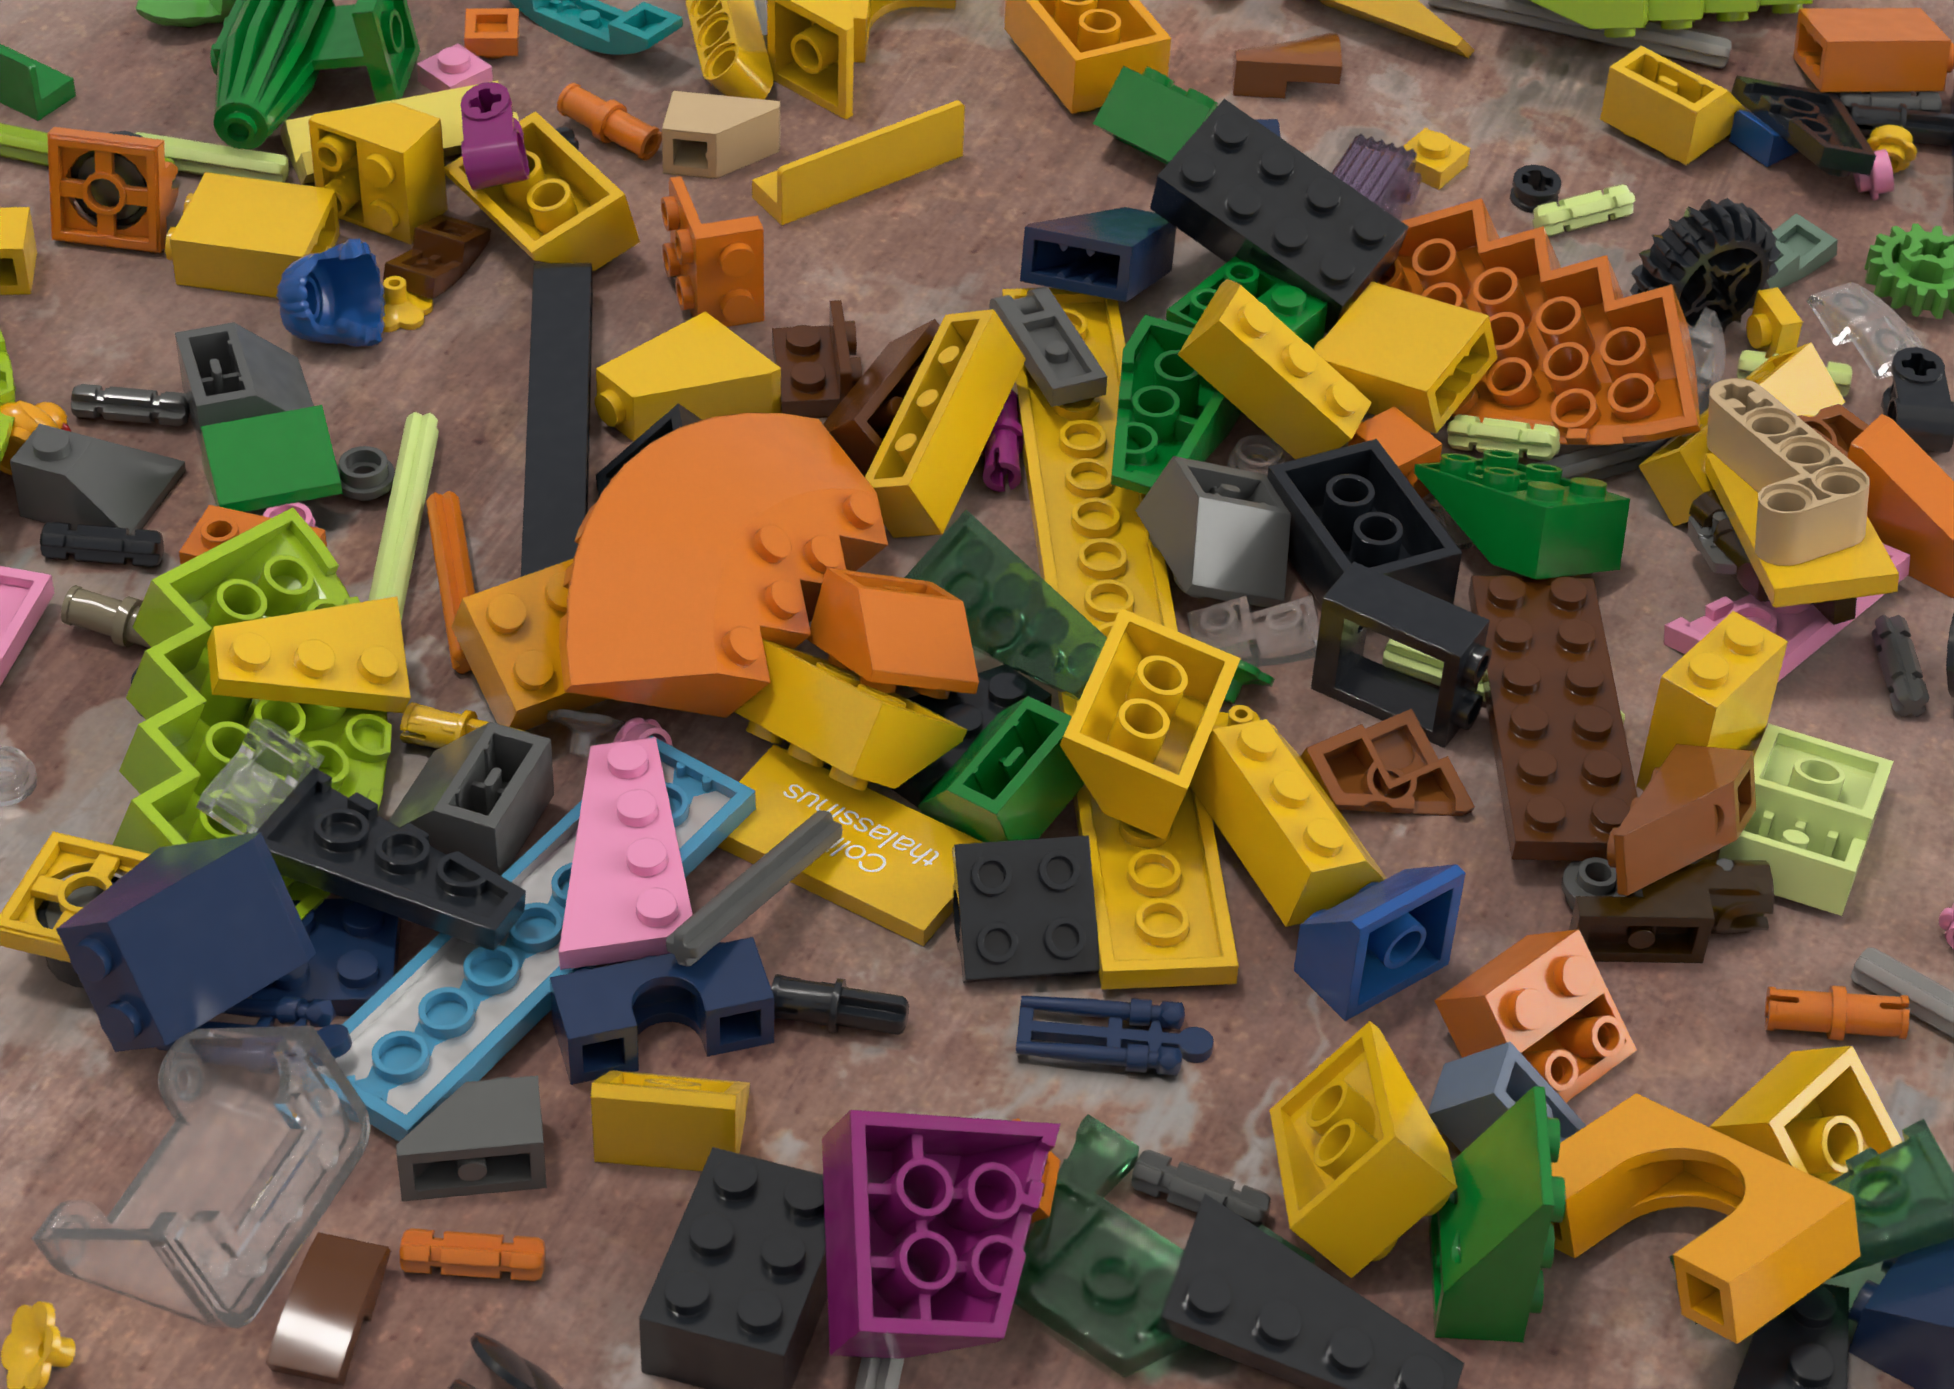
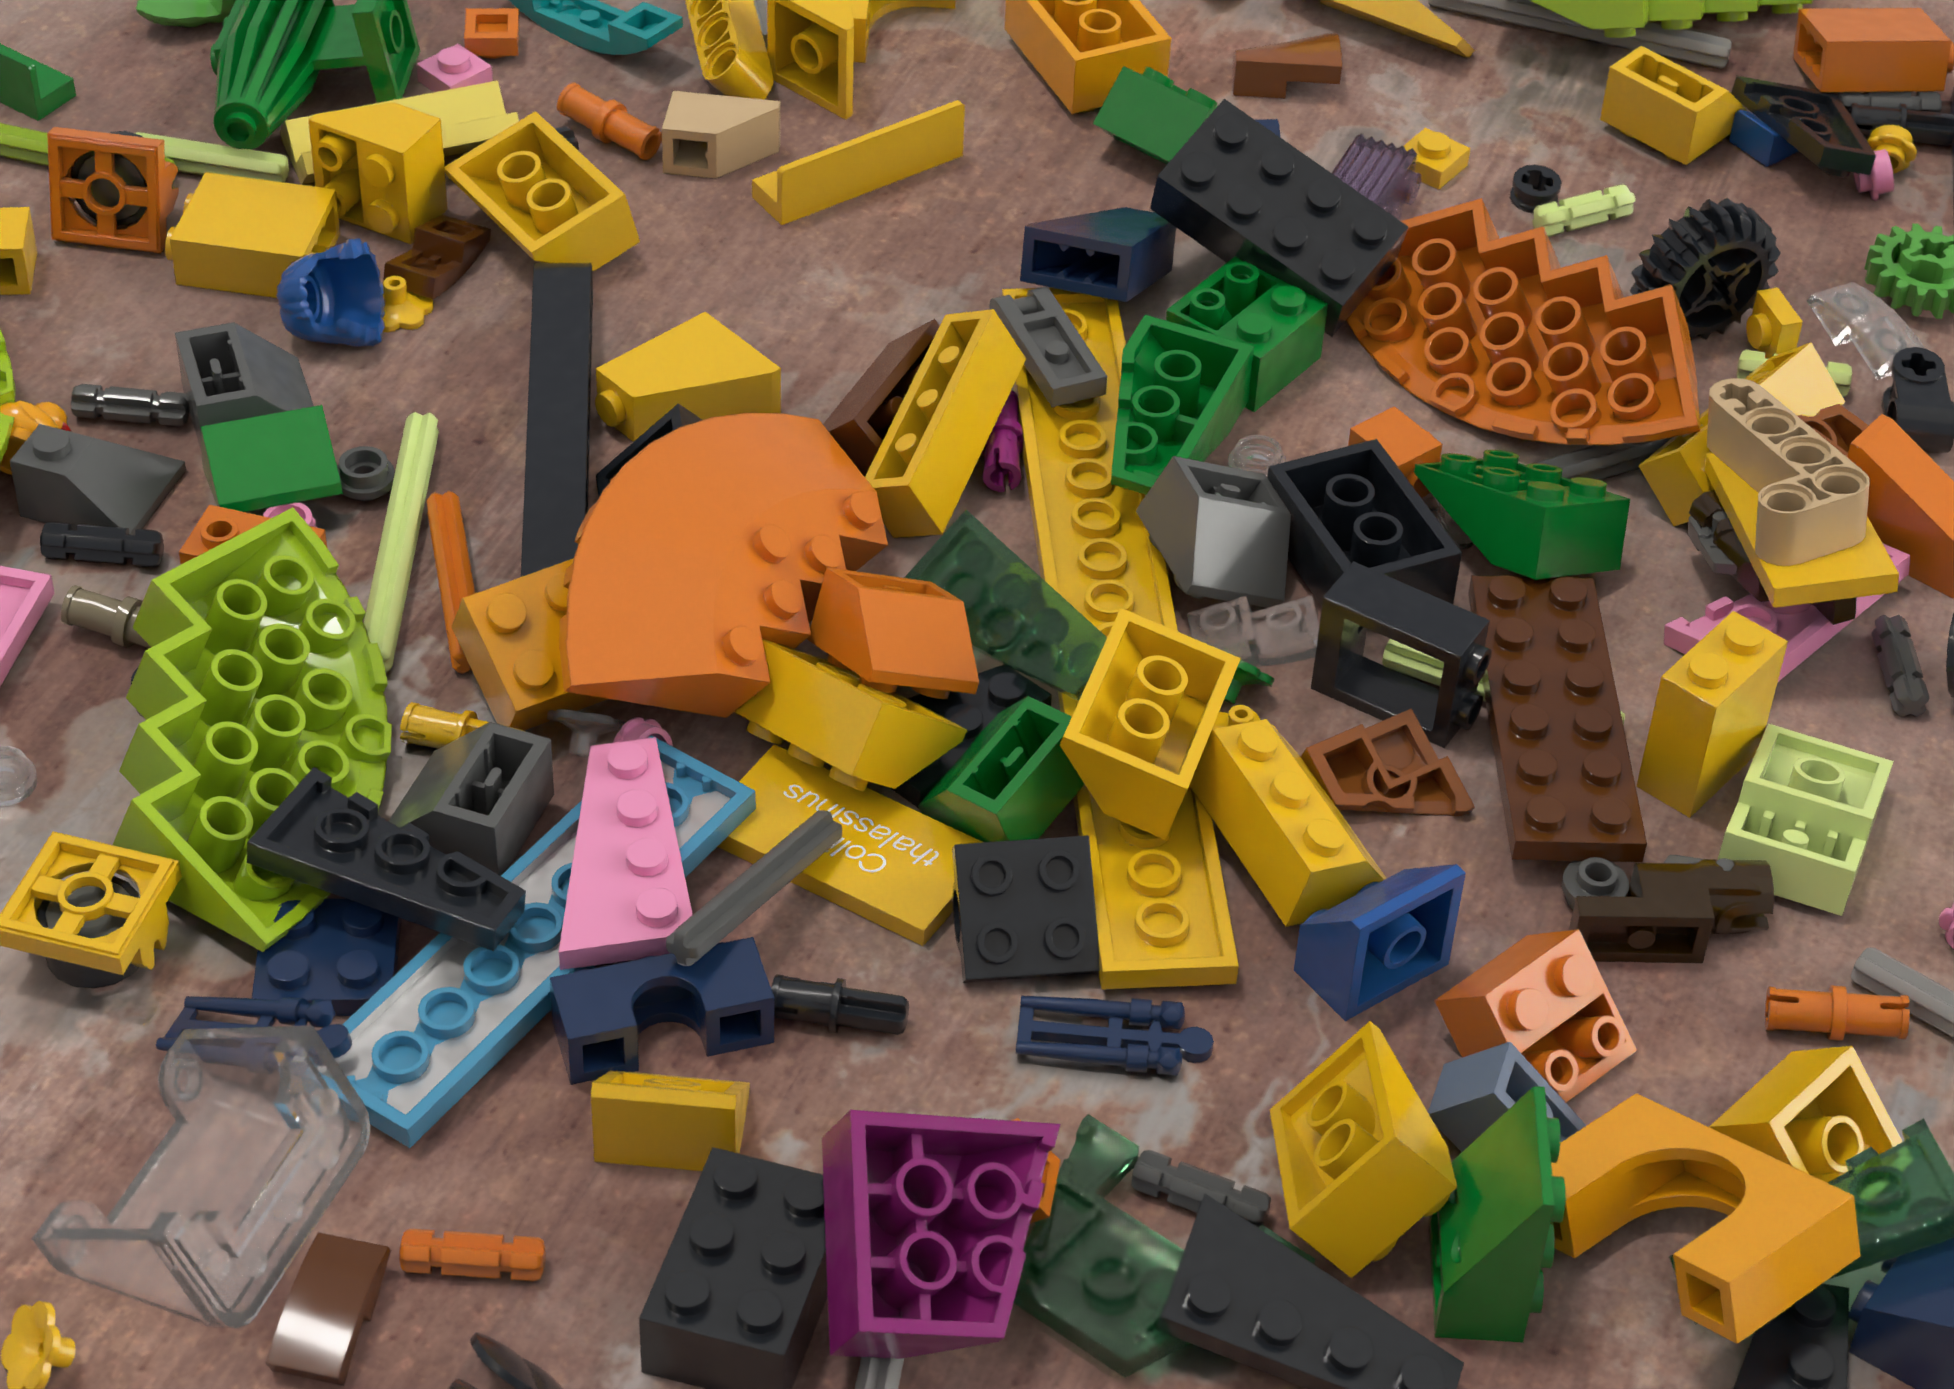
dark blue slope [56,832,317,1052] -> none
clear slope [196,719,325,835] -> none
yellow wing [207,596,411,713] -> none
dark grey slope [396,1076,547,1201] -> none
magenta piece [460,82,530,191] -> none
orange bracket [661,176,764,327] -> none
reddish brown bracket [772,300,862,418] -> none
yellow slope [1178,279,1372,459] -> none
yellow brick [1313,281,1498,434] -> none
yellowish green axle [1447,414,1561,461] -> none
dark orange slope [1607,744,1756,896] -> none
clear slope [1688,307,1726,415] -> none
sand green slope [1767,213,1838,289] -> none

